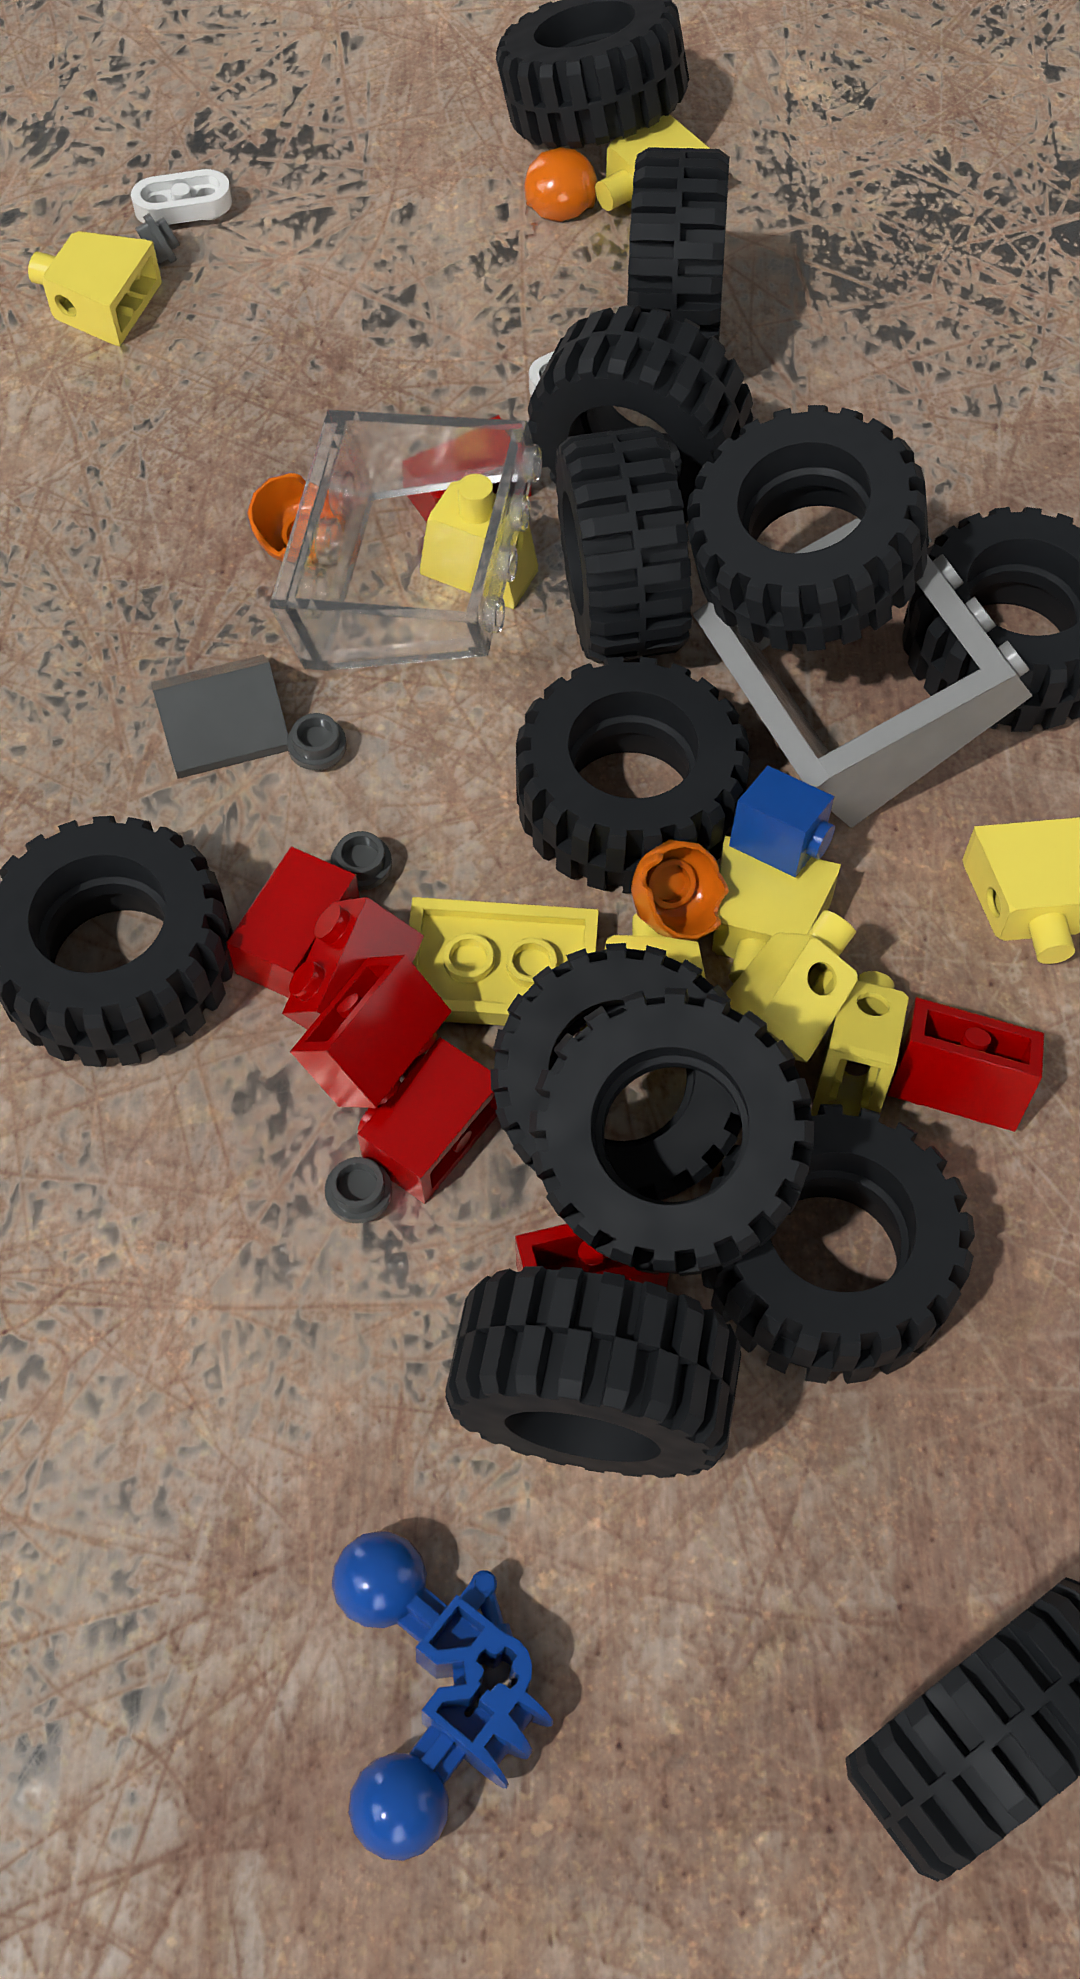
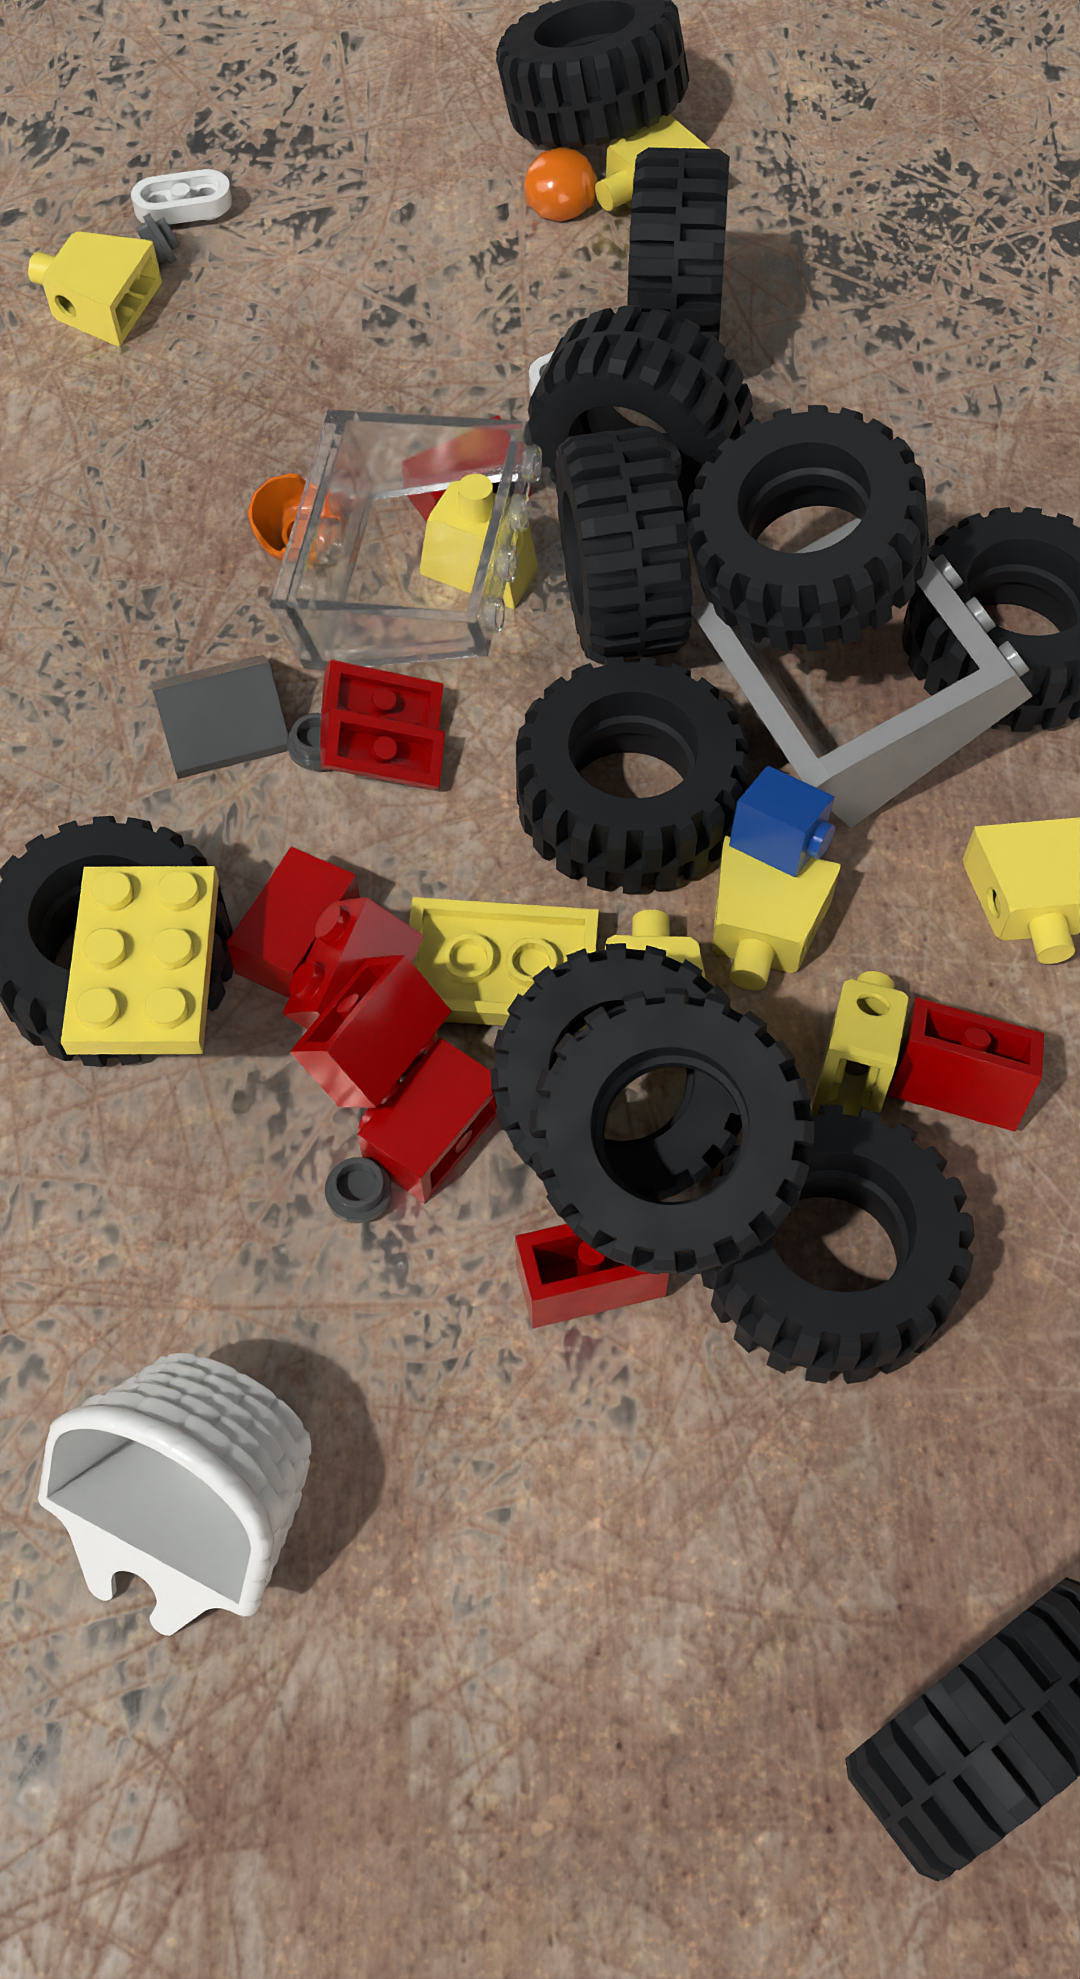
dark grey plate [331,831,392,891] -> none
blue piece [332,1531,554,1861] -> none
black tyre [445,1266,742,1478] -> none
orange hair [631,840,729,941] -> none
light yellow torso [726,910,858,1062] -> none
none -> white piece [38,1353,311,1636]
none -> light yellow plate [61,866,219,1055]
none -> red slope [320,659,445,790]

